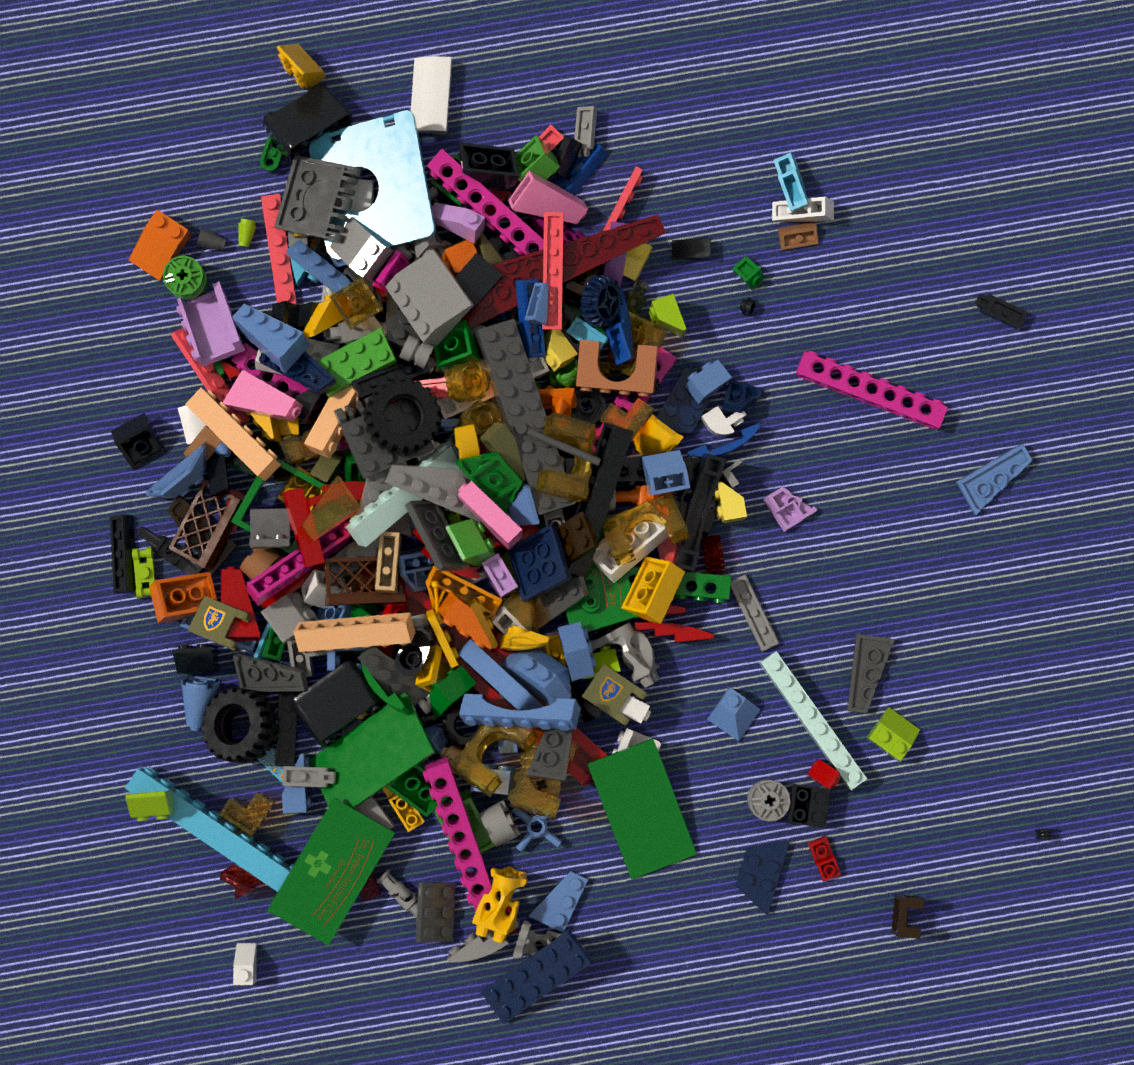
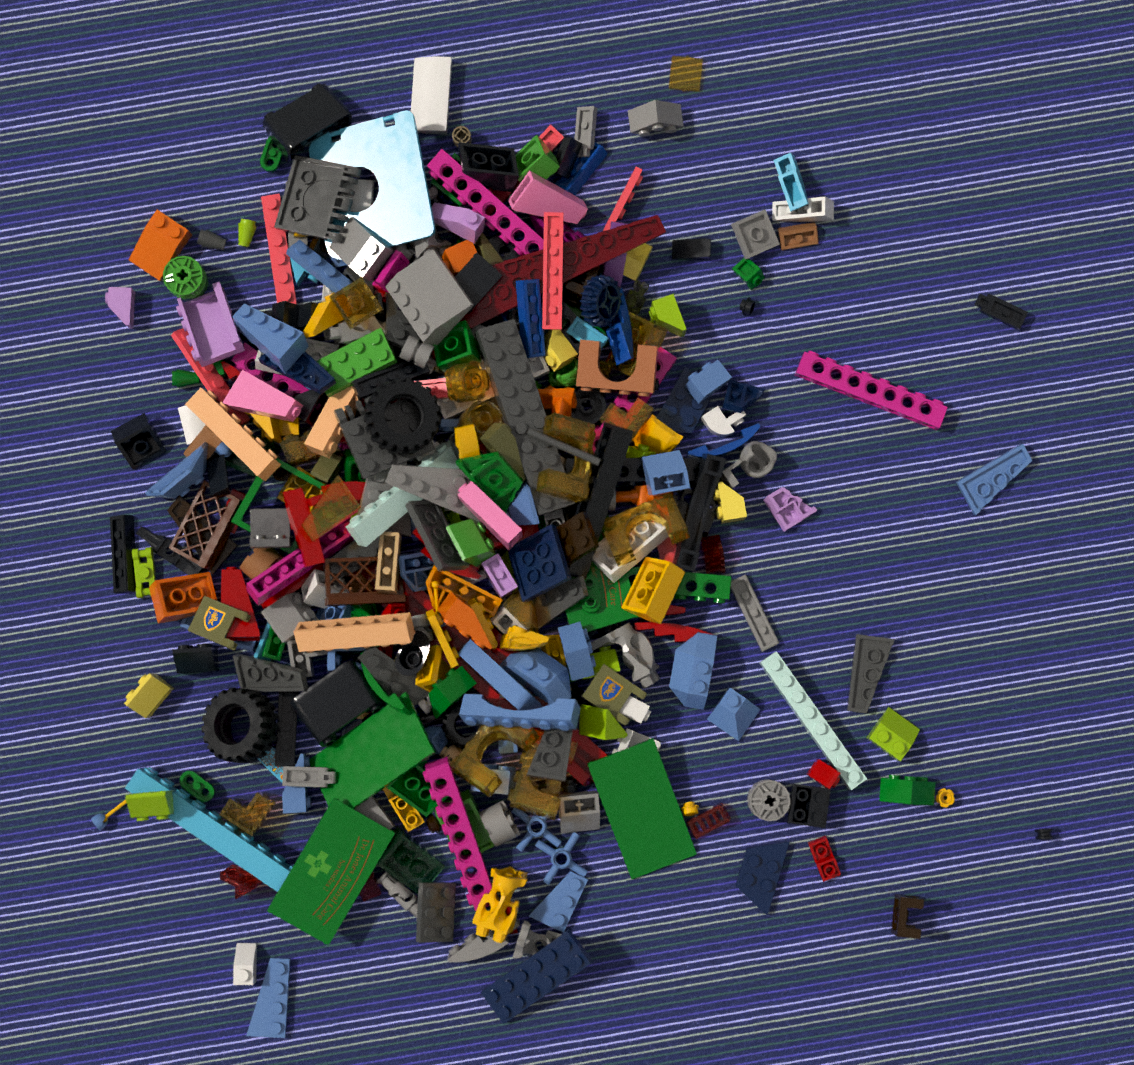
medium blue cone [181,676,220,731] -> none
yellow slope [276,44,326,91] -> none
medium blue slope [525,283,548,325] -> none
none -> medium blue hinge [91,799,127,831]
none -> lavender slope [105,287,135,329]
none -> light yellow slope [124,673,174,718]
none -> green cone [172,369,199,388]
none -> green plate [179,771,215,802]
none -> medium blue wing [246,957,291,1038]
none -> clear green slope [377,826,445,894]
none -> dark brown plate [426,814,442,833]
none -> dark tan wheel [452,126,472,148]
none -> medium blue bar [535,832,588,885]
none -> light grey slope [557,790,600,833]
none -> black plate [560,777,579,793]
none -> lime slope [579,704,628,740]
none -> lime slope [626,444,656,458]
none -> light grey brick [628,100,683,136]
none -> clear yellow piece [669,55,703,92]
none -> medium blue wedge [669,632,717,710]
none -> yellow plate [680,802,699,816]
none -> clear red slope [686,802,731,839]
none -> light grey hinge [731,209,780,259]
none -> light grey piece [740,441,778,478]
none -> green brick [879,774,936,806]
none -> yellow plate [936,788,955,808]

